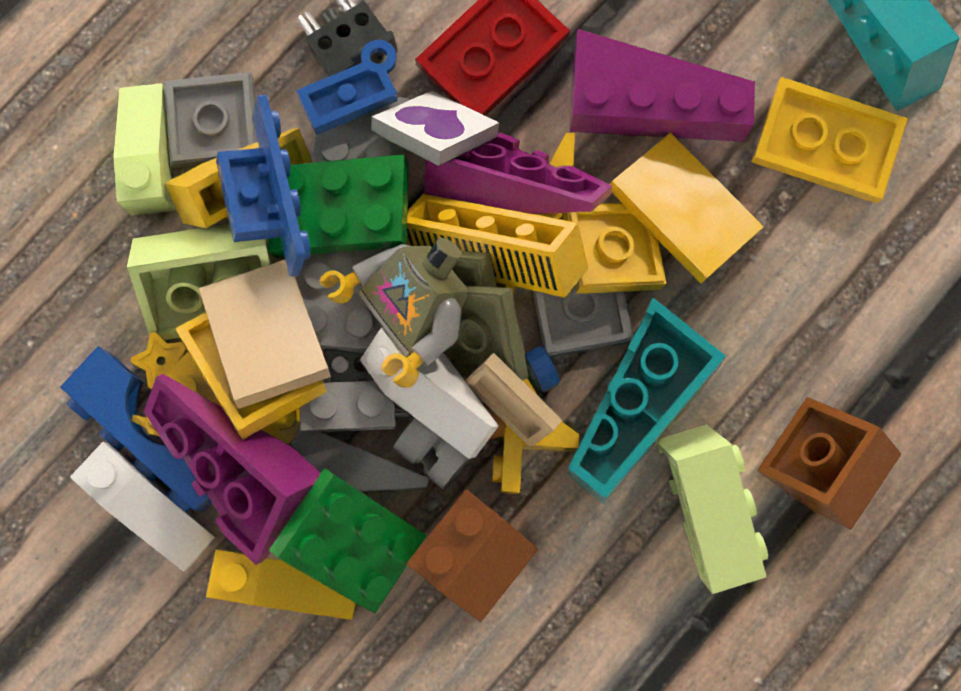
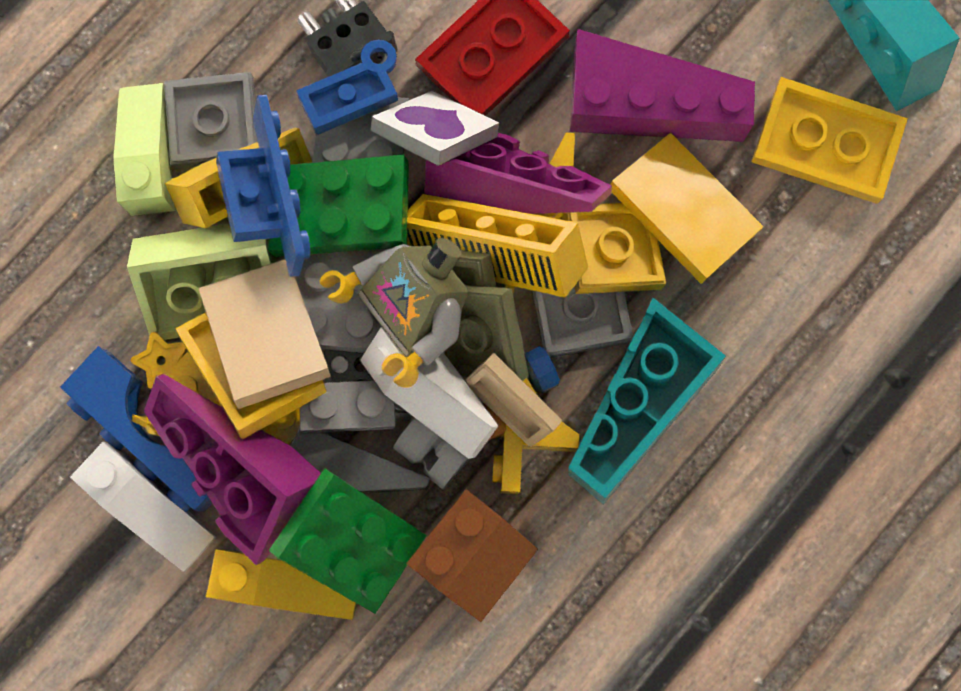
yellowish green wedge [656,424,768,594] -> none
dark orange slope [757,397,901,530] -> none

